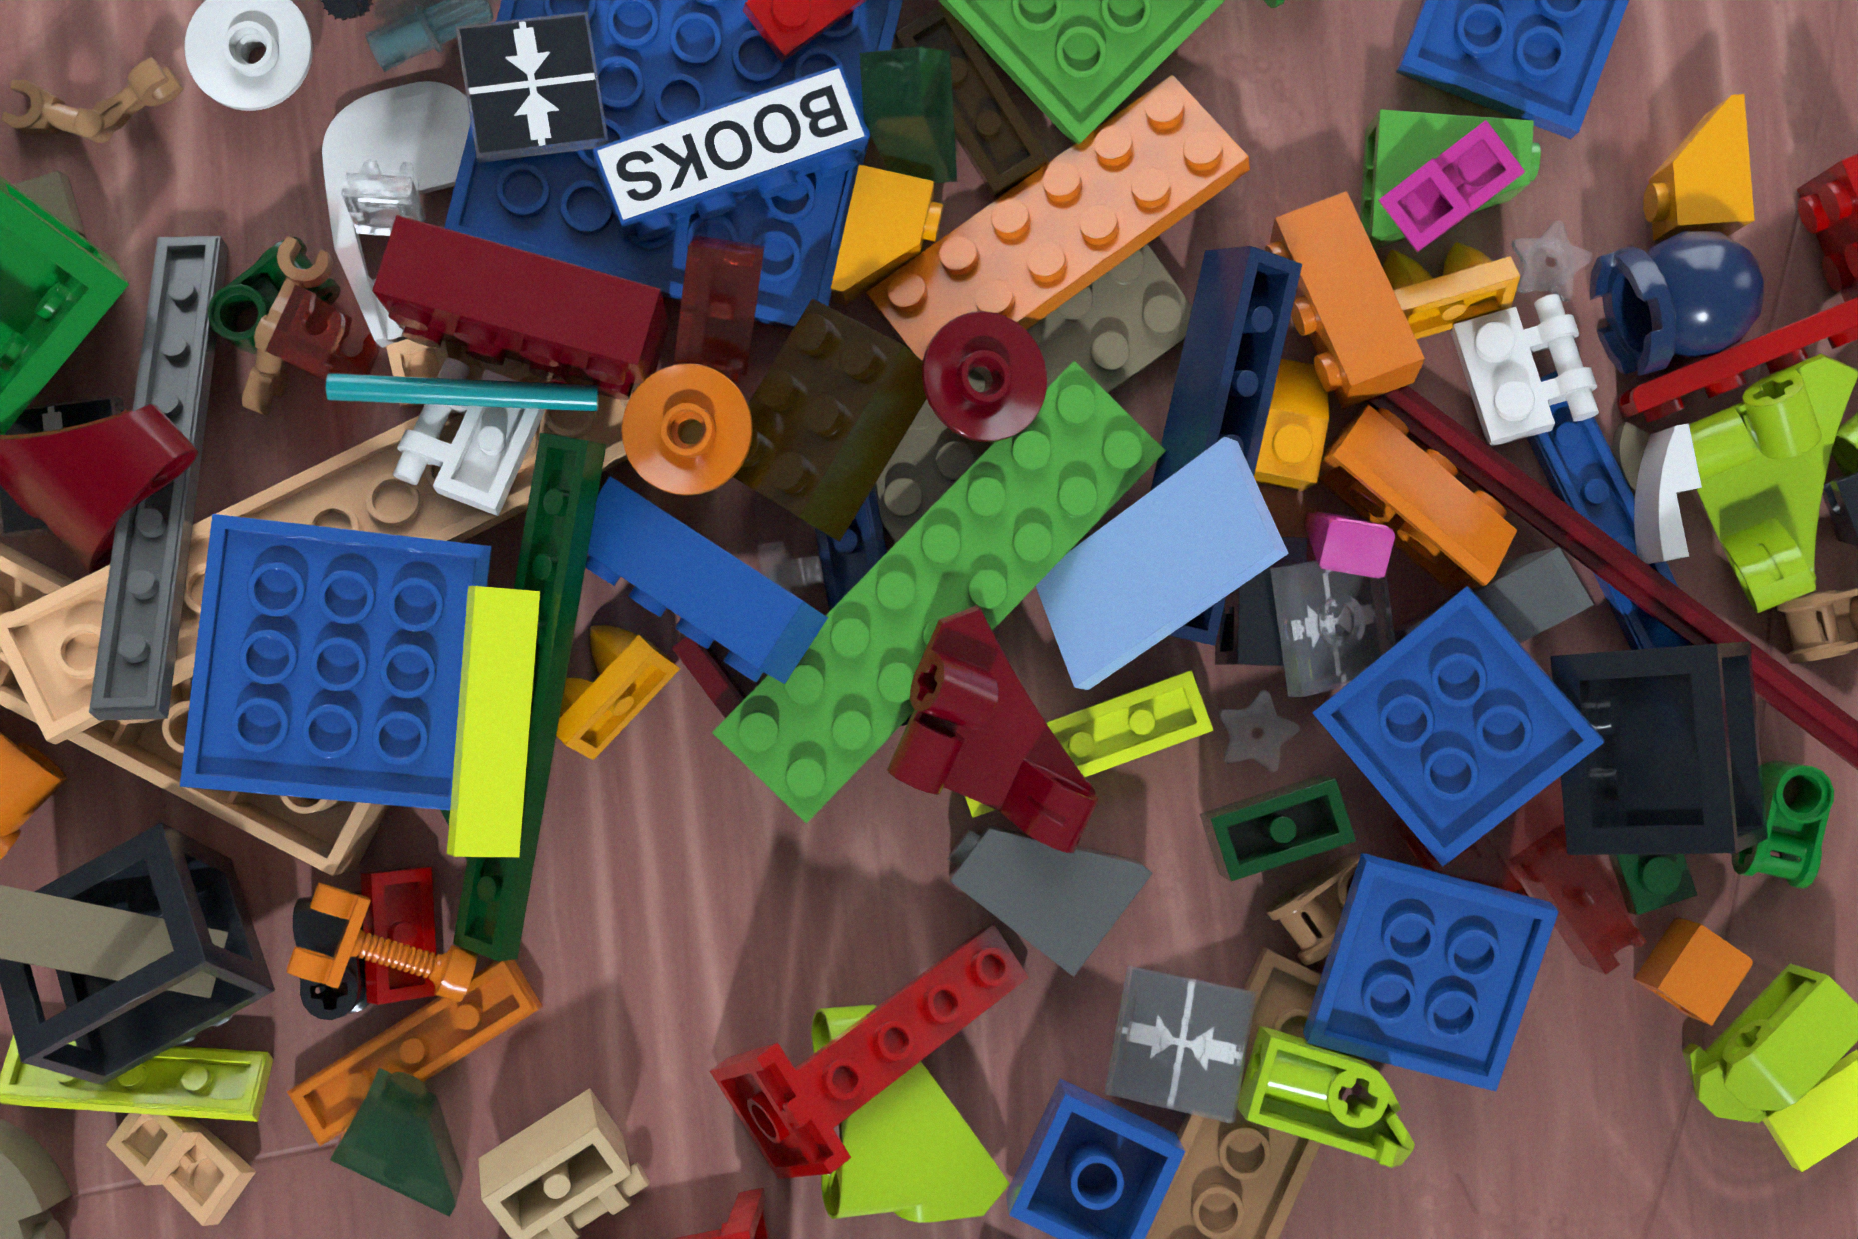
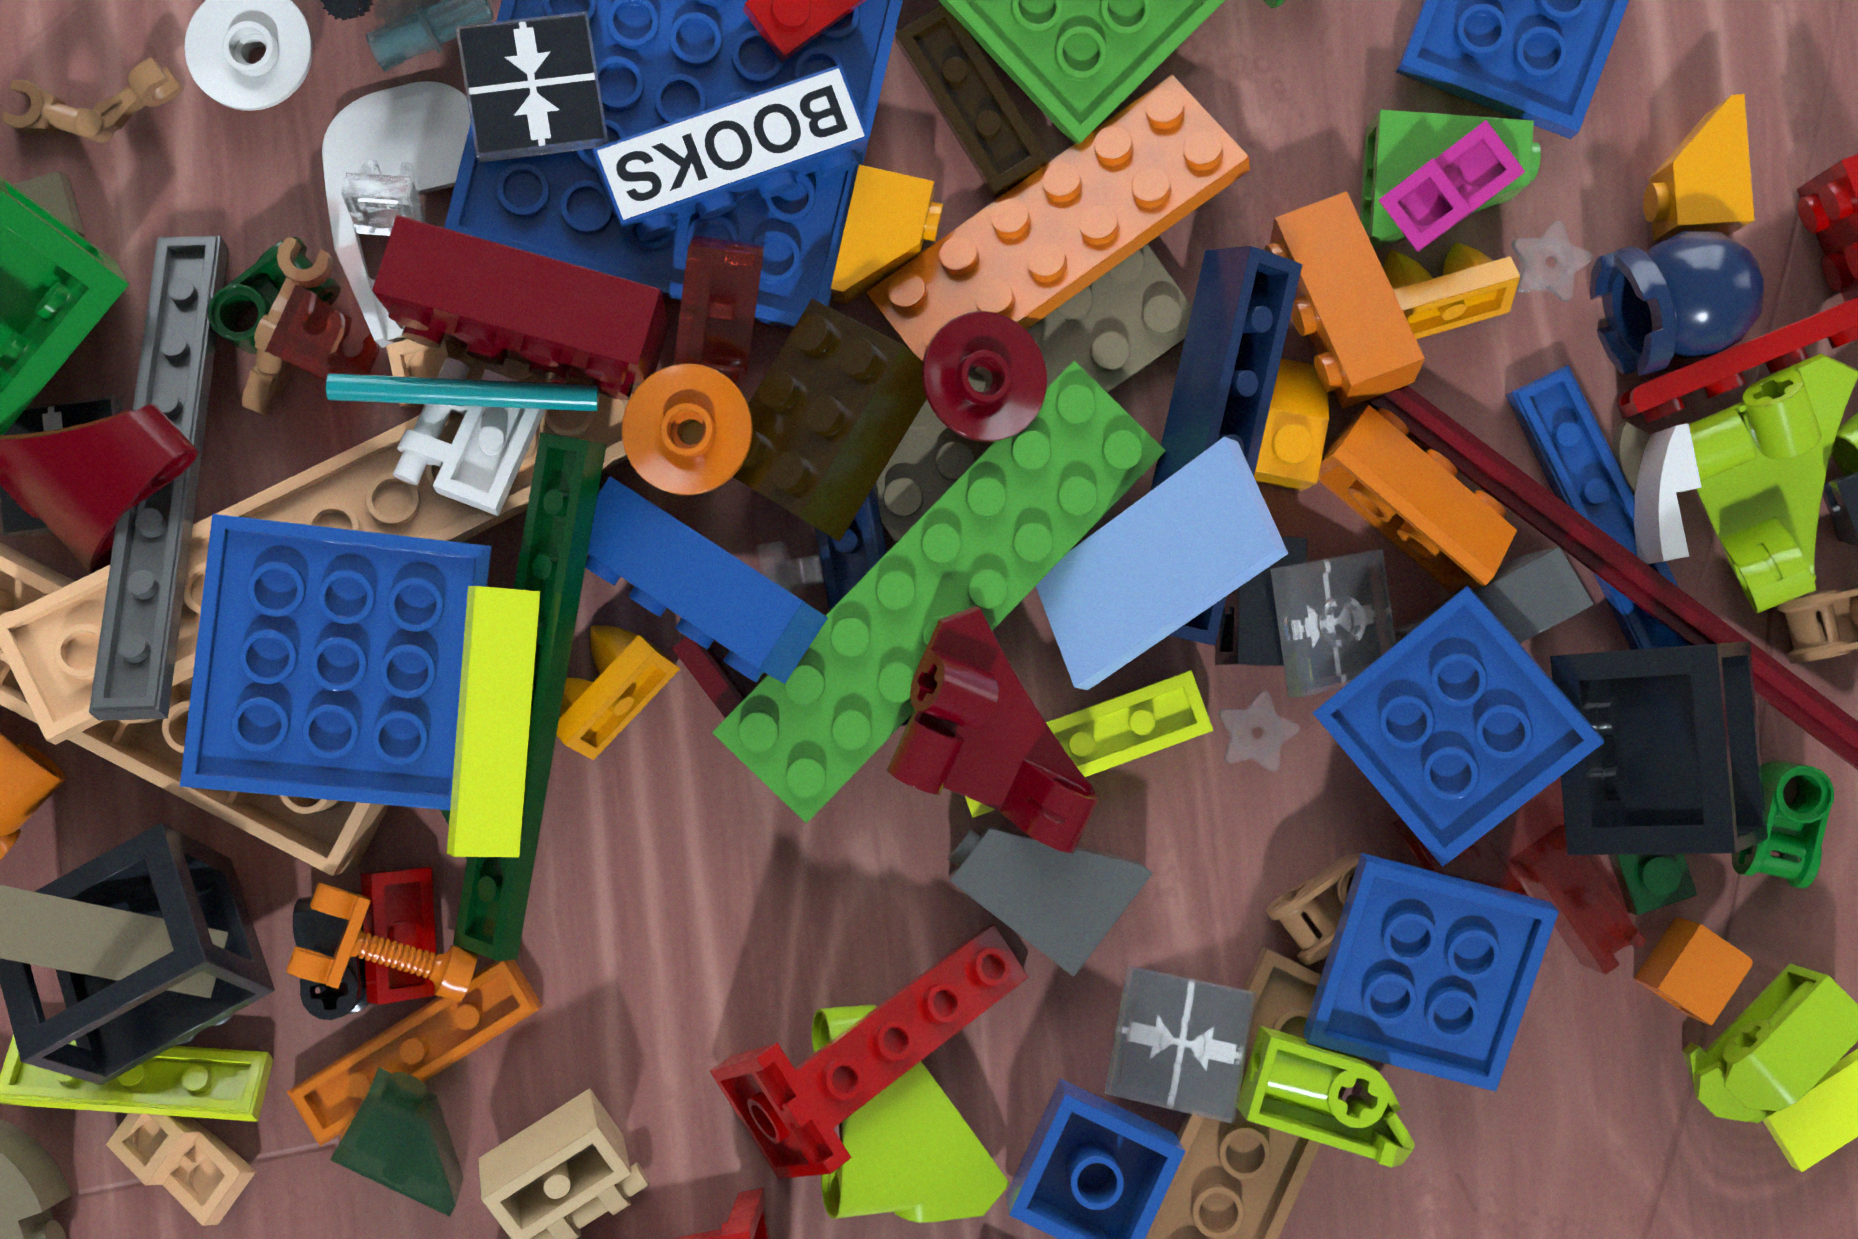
clear green slope [859,47,958,184] -> none
dark green brick [1199,775,1356,882] -> none
dark pink slope [1304,511,1395,579] -> none
white plate [1451,294,1599,447] -> none

